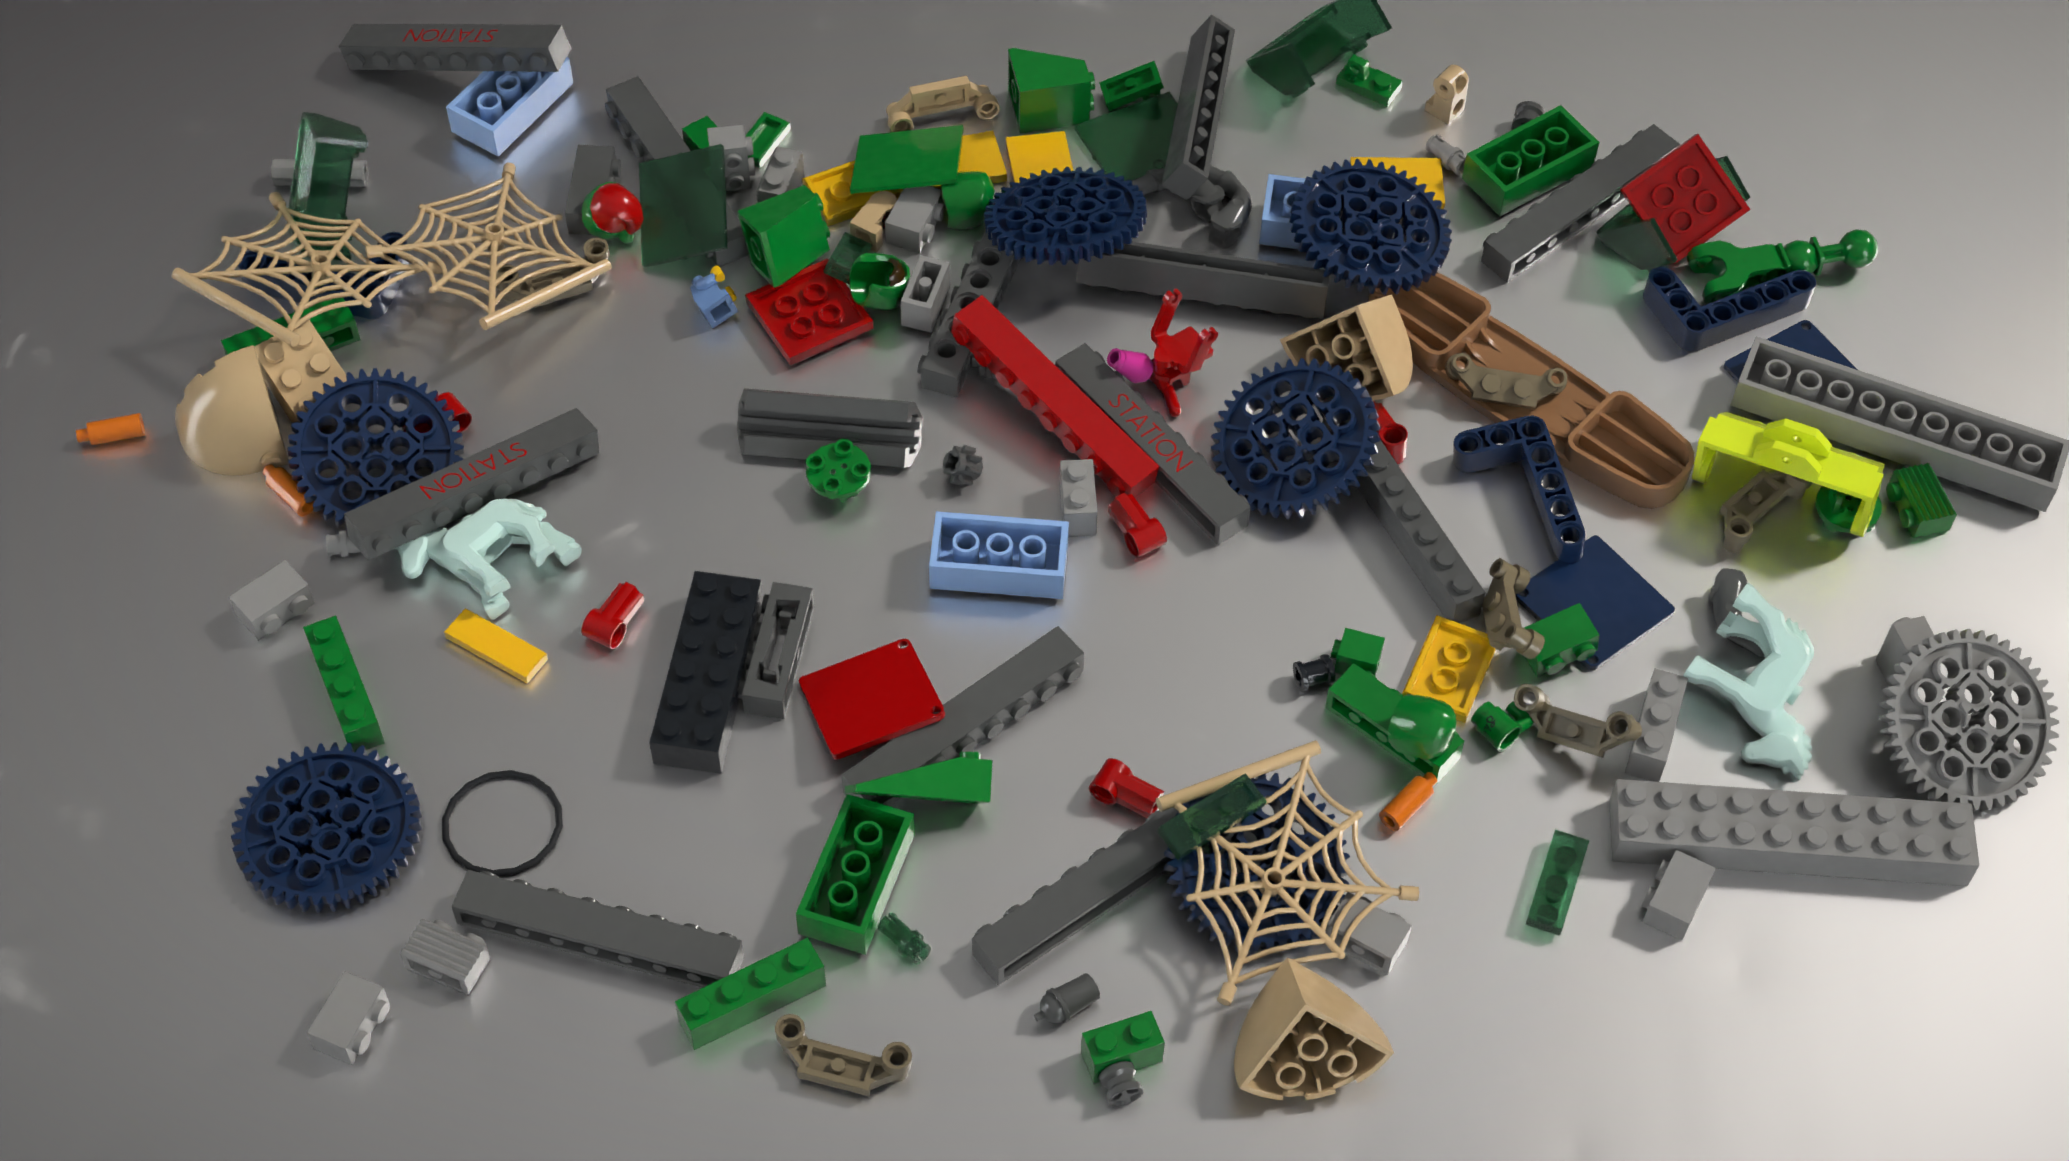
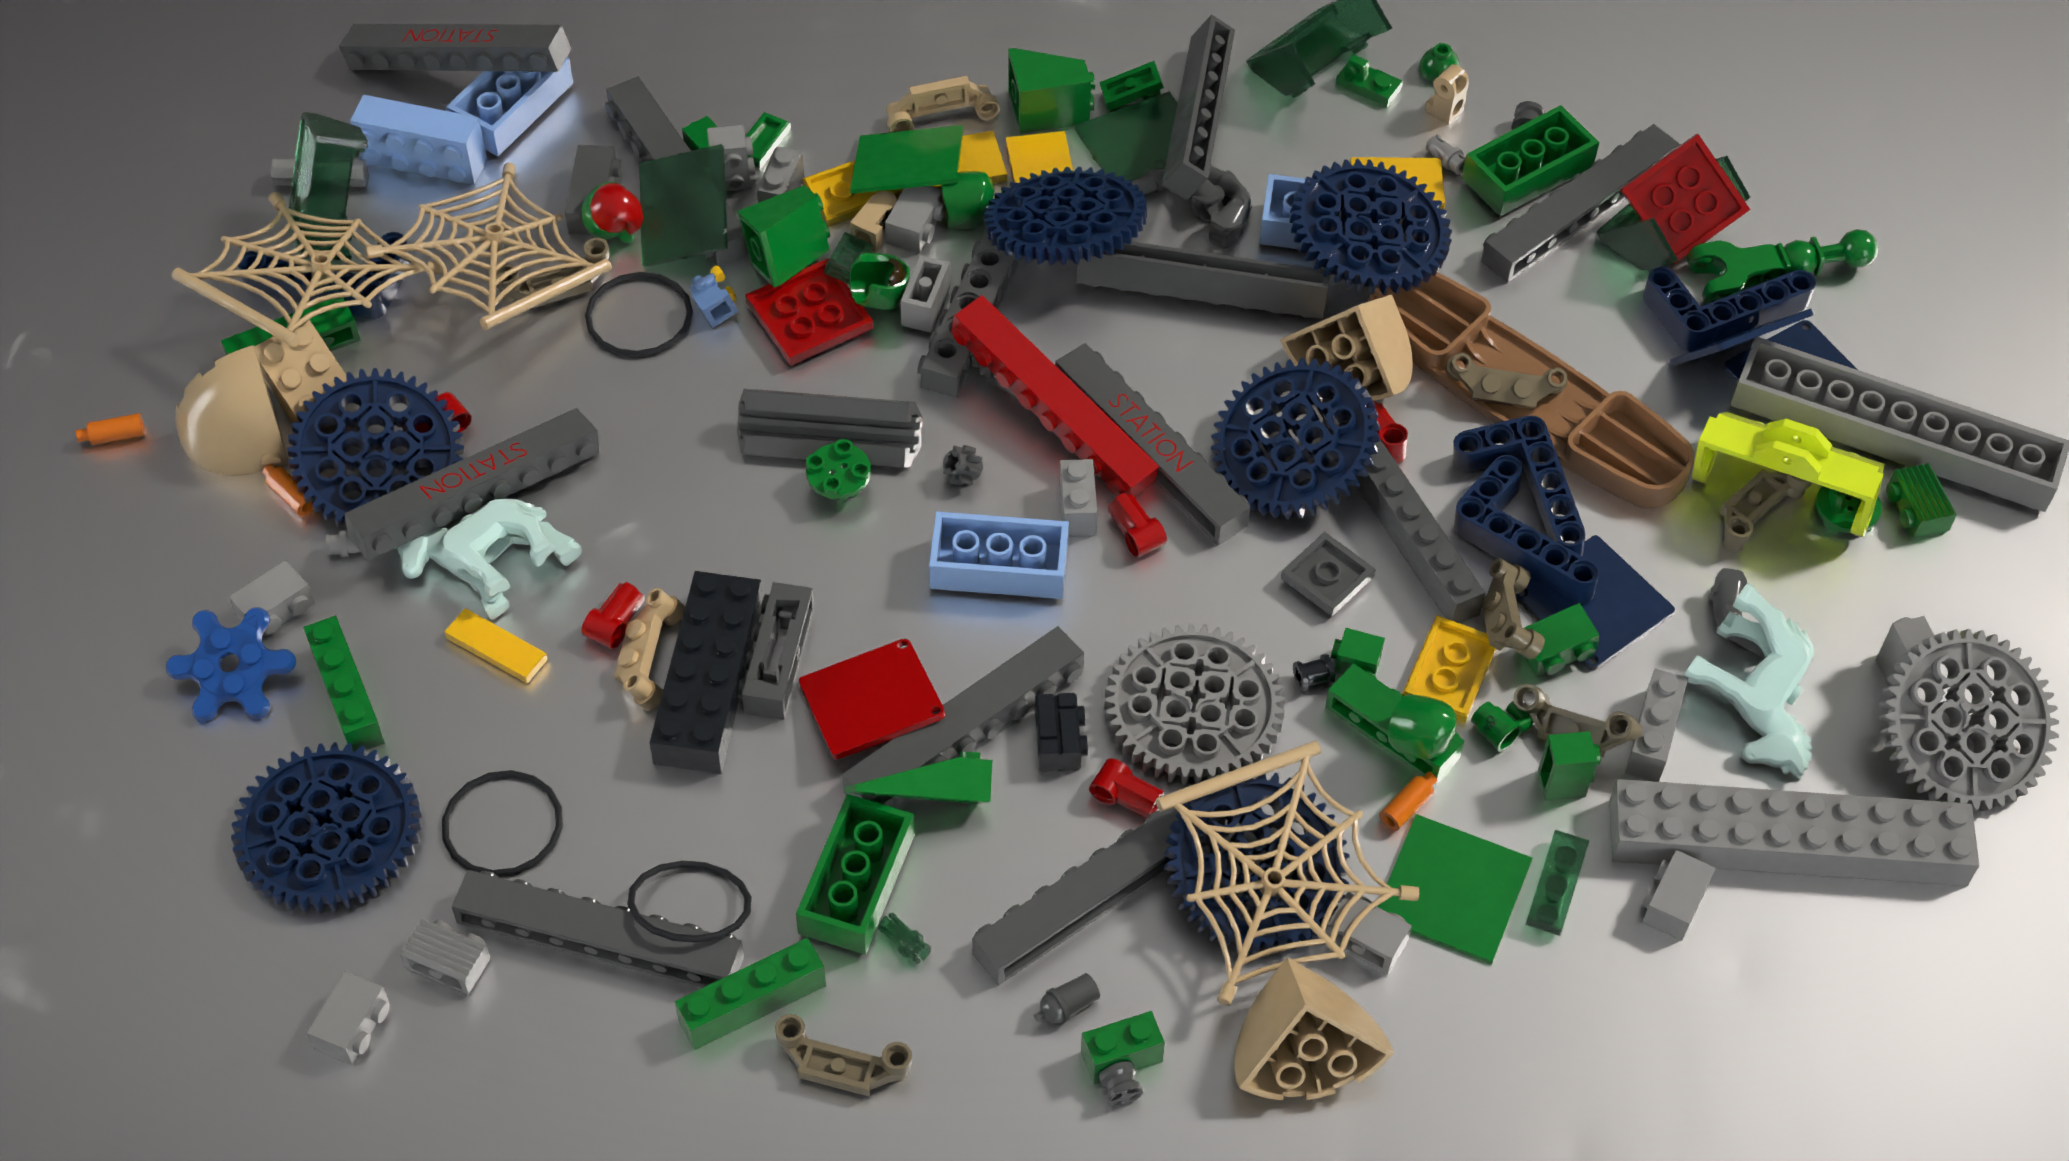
dark pink cone [1107,348,1154,383] -> none
red piece [1149,289,1218,417] -> none
clear green plate [1157,773,1267,860] -> none
none -> blue plate [165,607,296,723]
none -> light blue brick [350,95,487,185]
none -> black piece [585,272,693,357]
none -> tan plate [614,588,685,711]
none -> black piece [627,860,752,943]
none -> black brick [1035,693,1088,772]
none -> light grey gear [1104,624,1285,785]
none -> dark grey plate [1281,531,1376,616]
none -> green piece [1377,814,1533,964]
none -> green brick [1419,43,1460,82]
none -> dark blue beam [1454,455,1599,603]
none -> green brick [1538,731,1601,801]
none -> dark blue piece [1670,308,1814,366]

